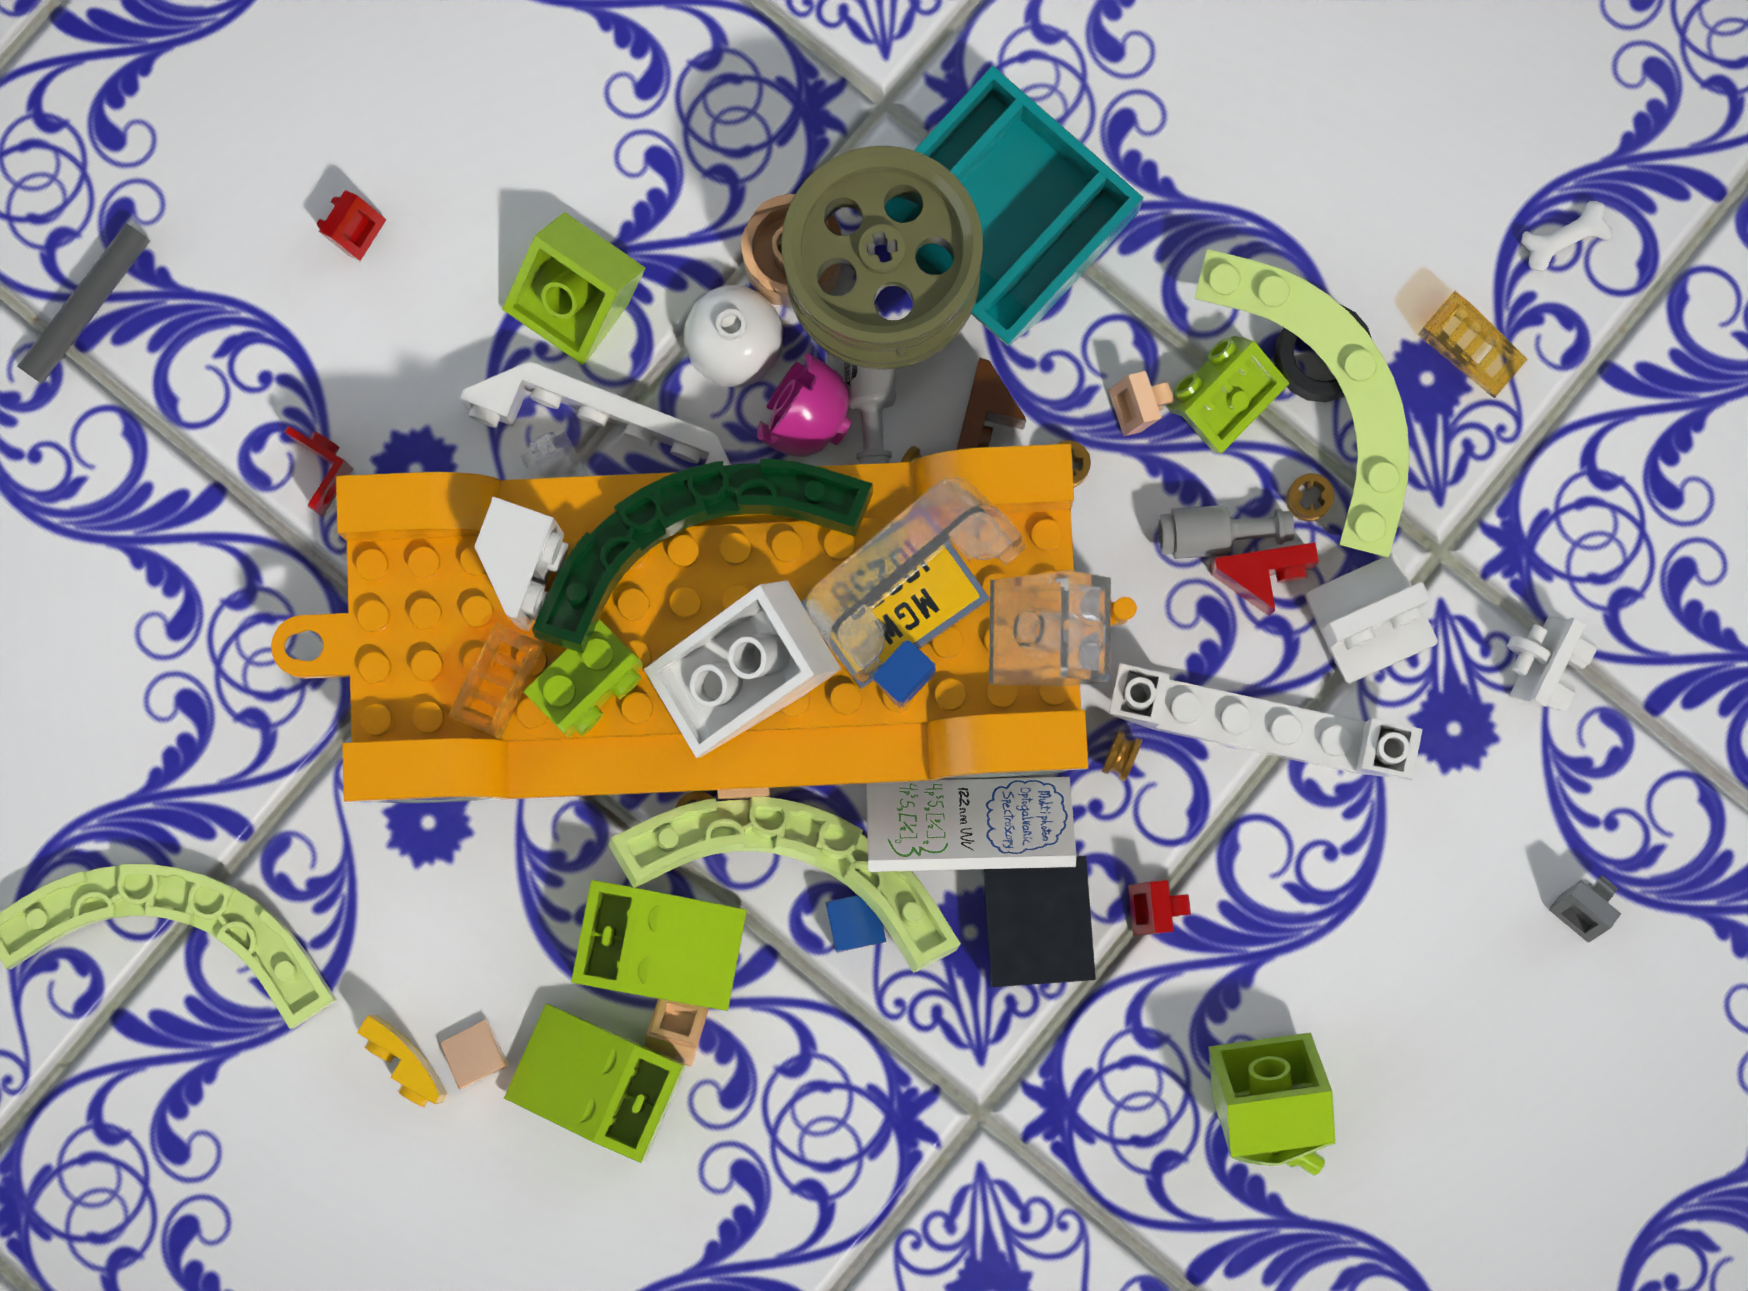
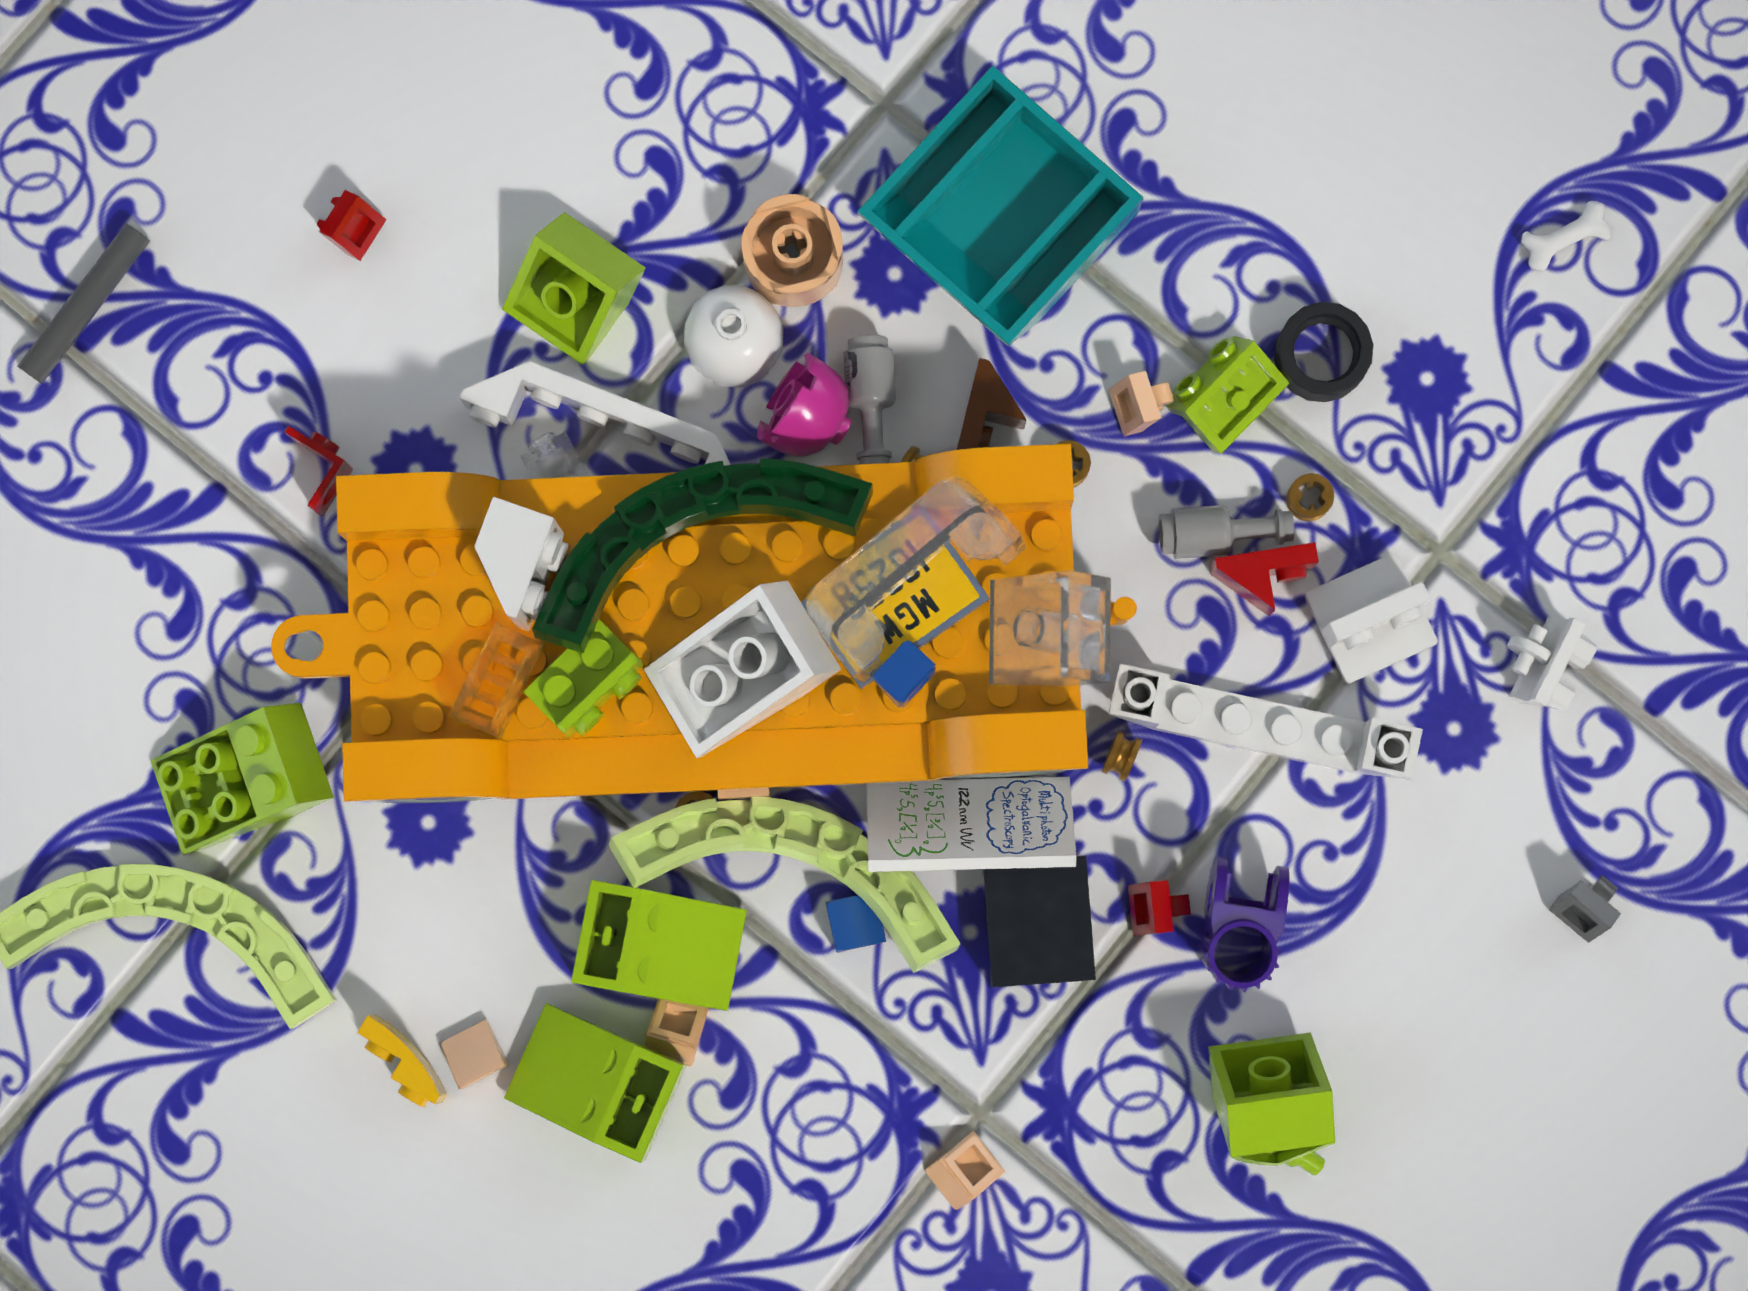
olive wheel [782,146,983,370] -> none
yellowish green plate [1195,249,1410,558] -> none
clear yellow slope [1417,290,1528,398] -> none
none -> lime slope [150,703,334,855]
none -> light nougat slope [925,1131,1005,1210]
none -> dark purple piece [1197,856,1290,992]

